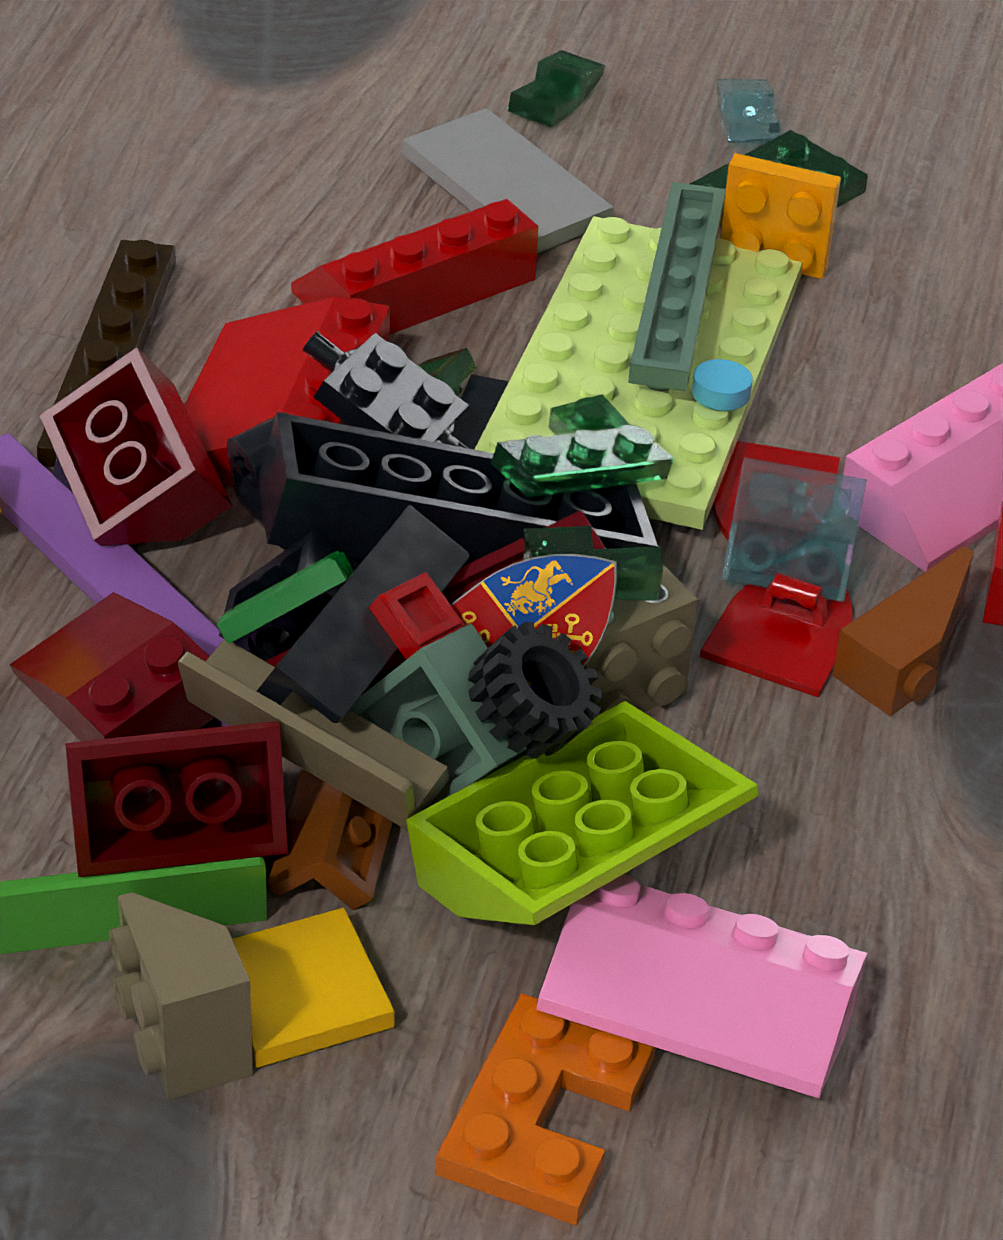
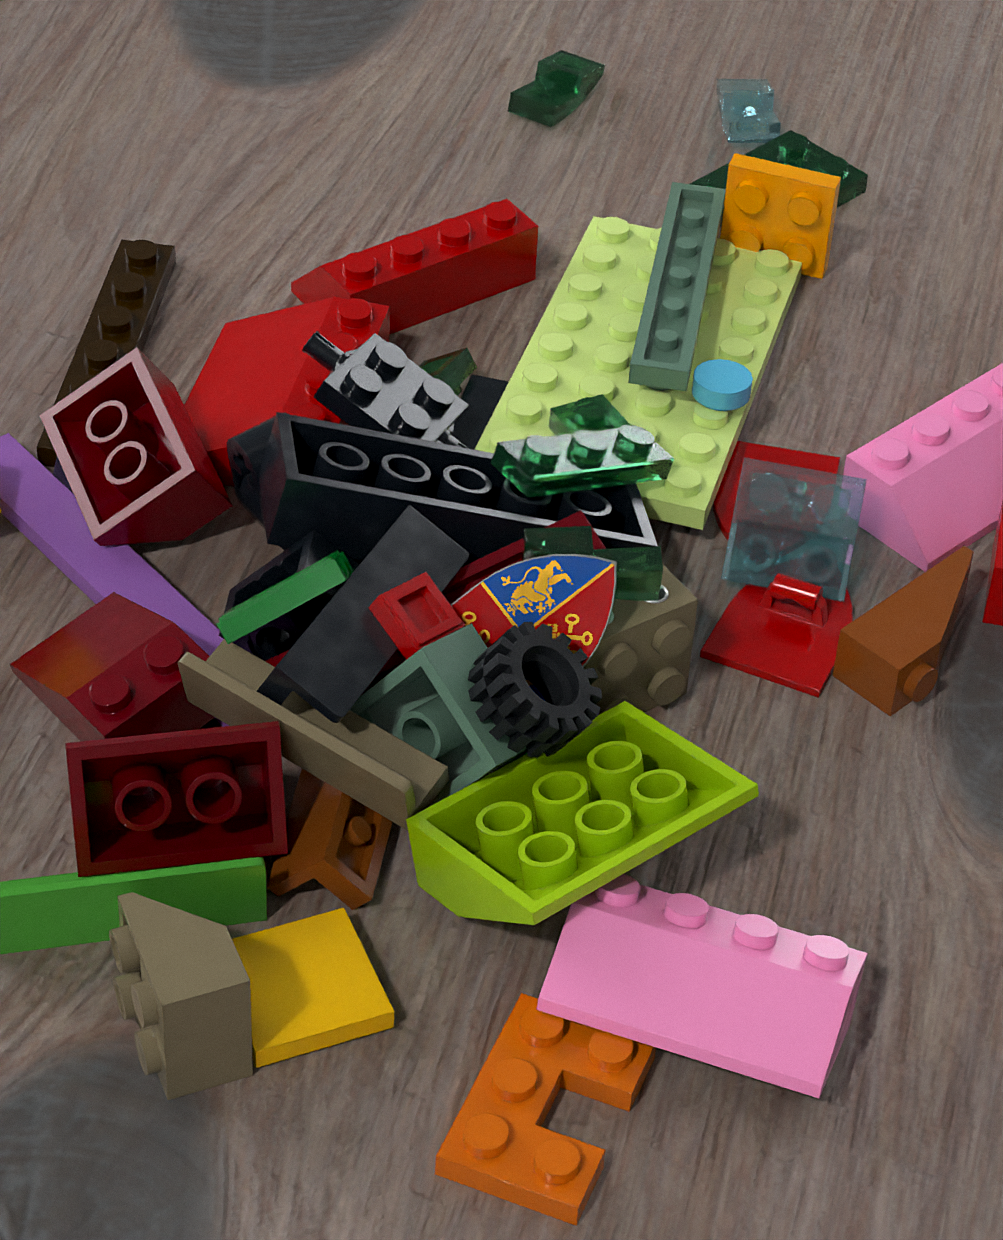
light grey tile [402,108,614,253] -> none

